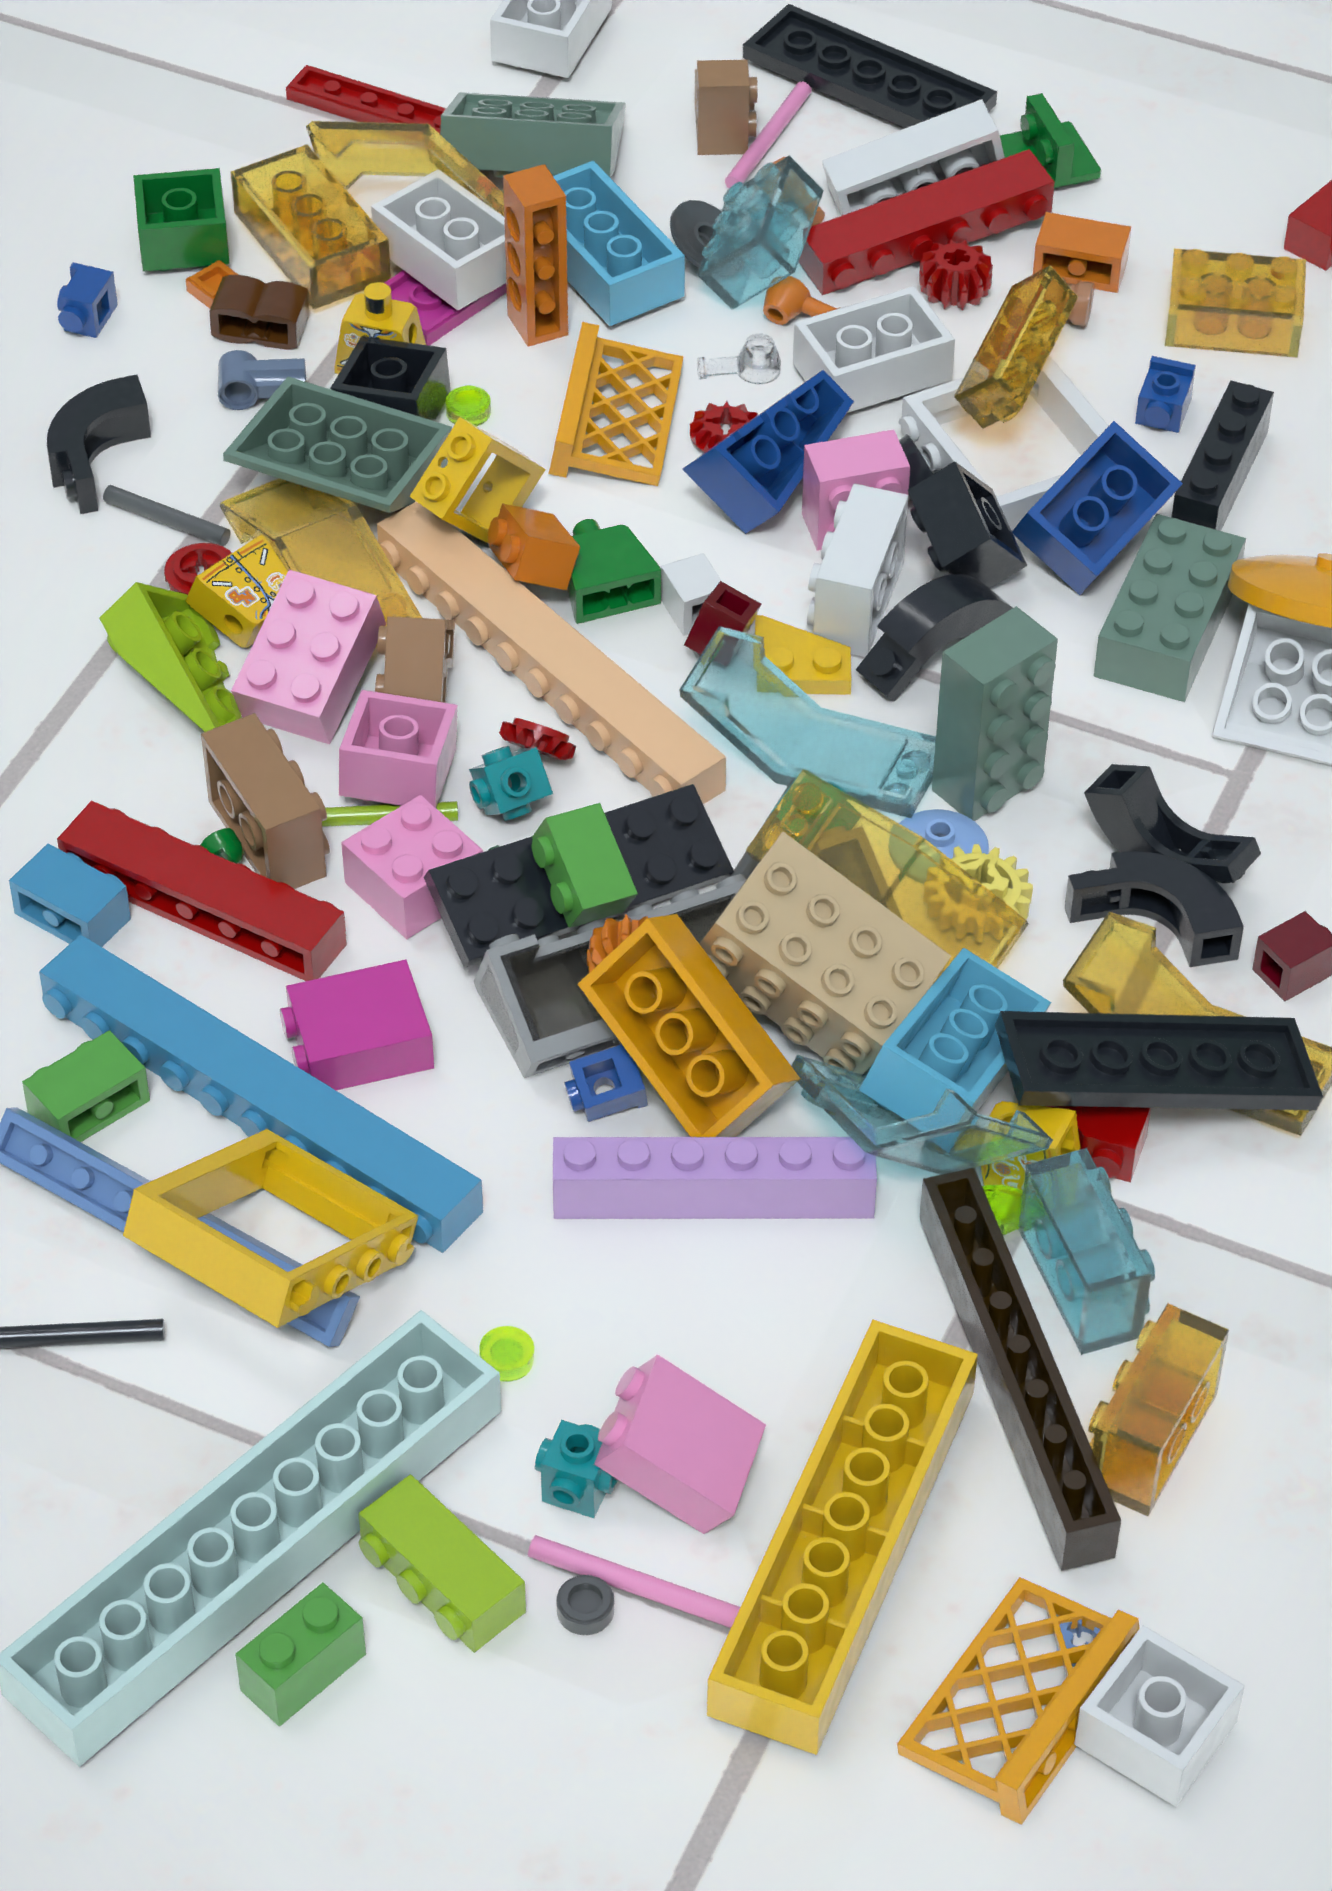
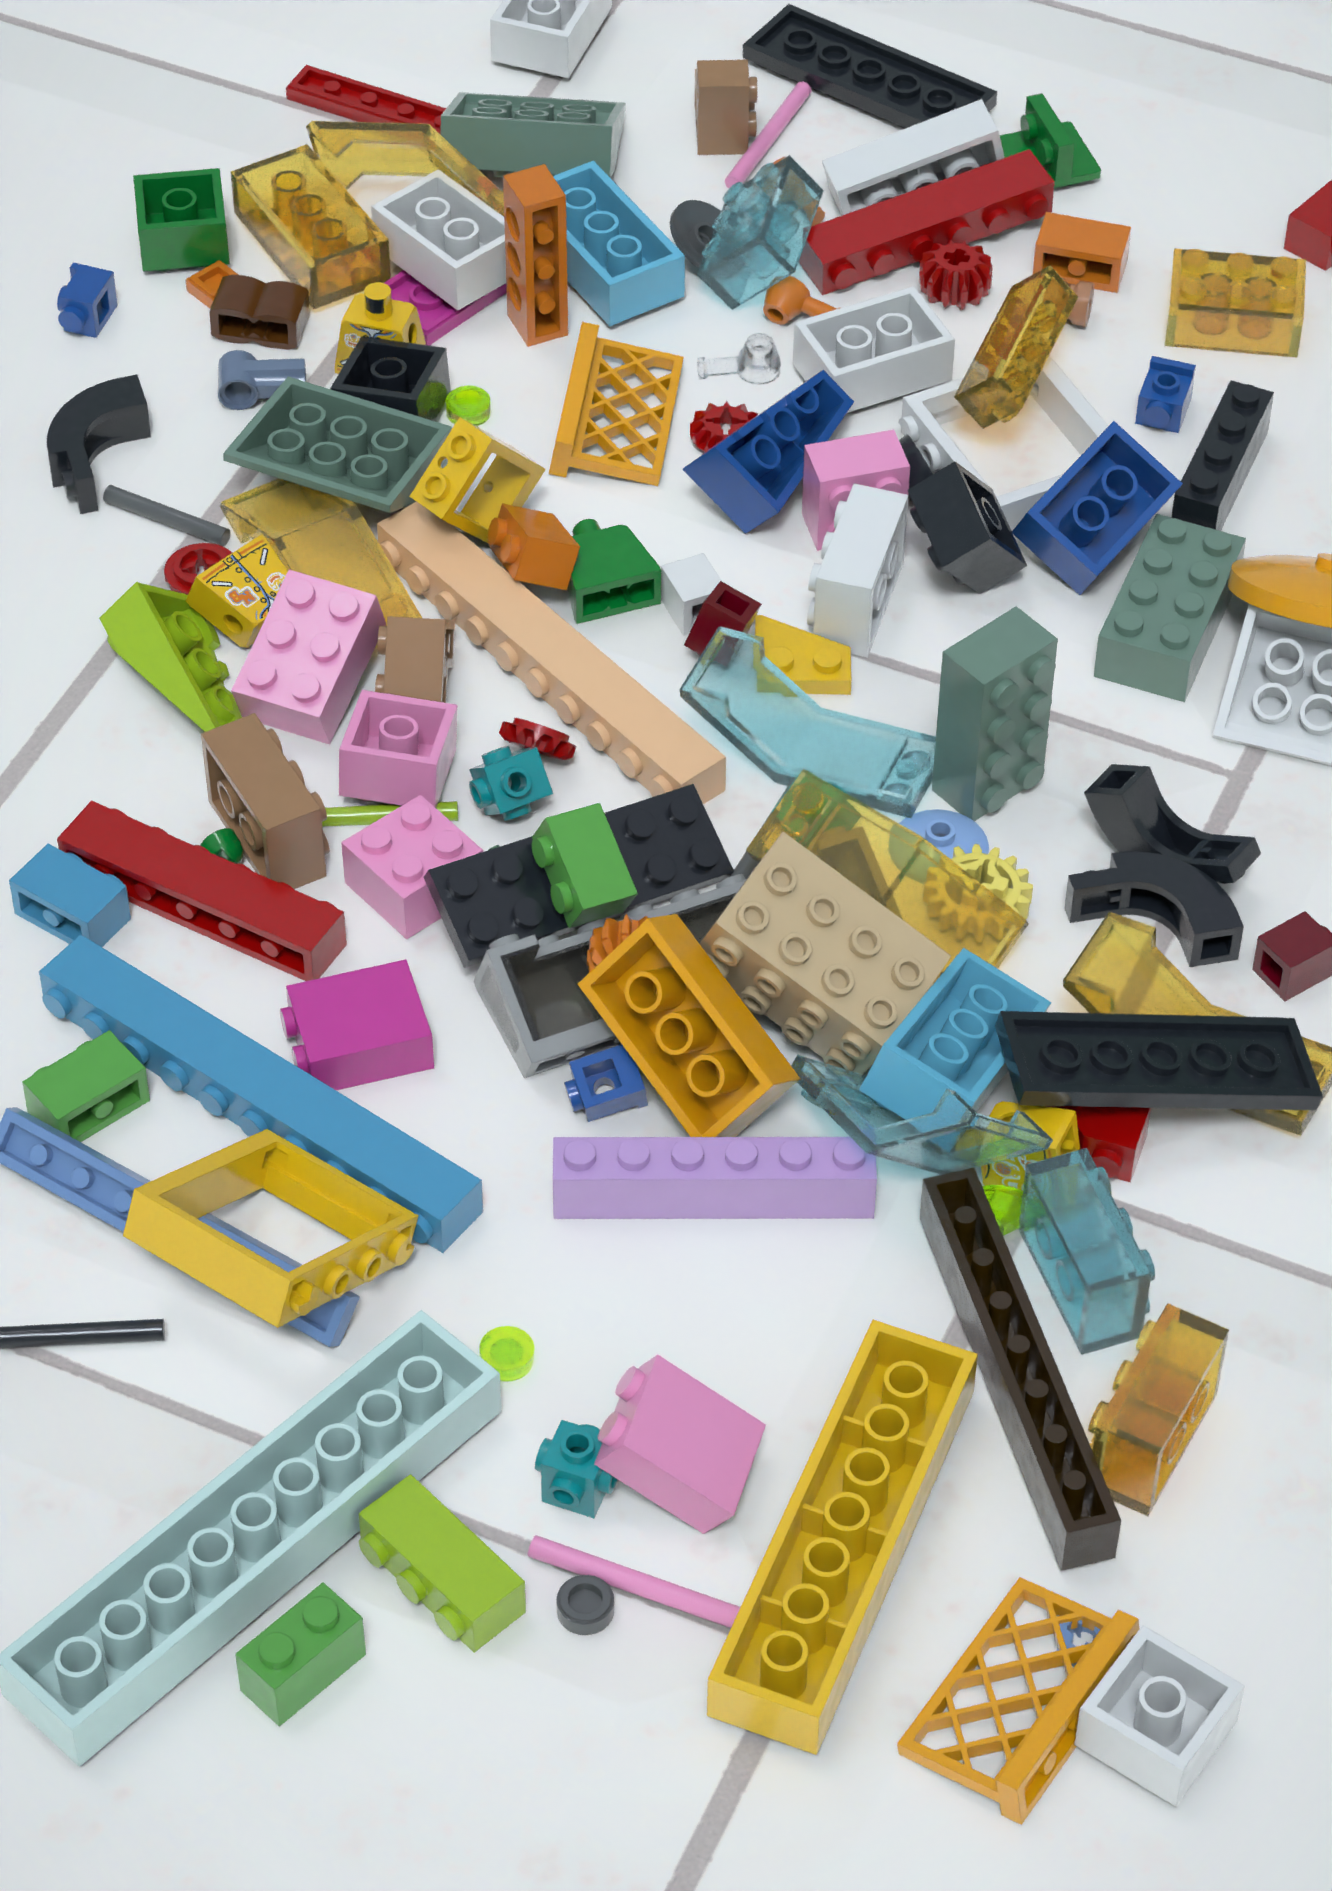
black arch [855,574,1013,701] -> none

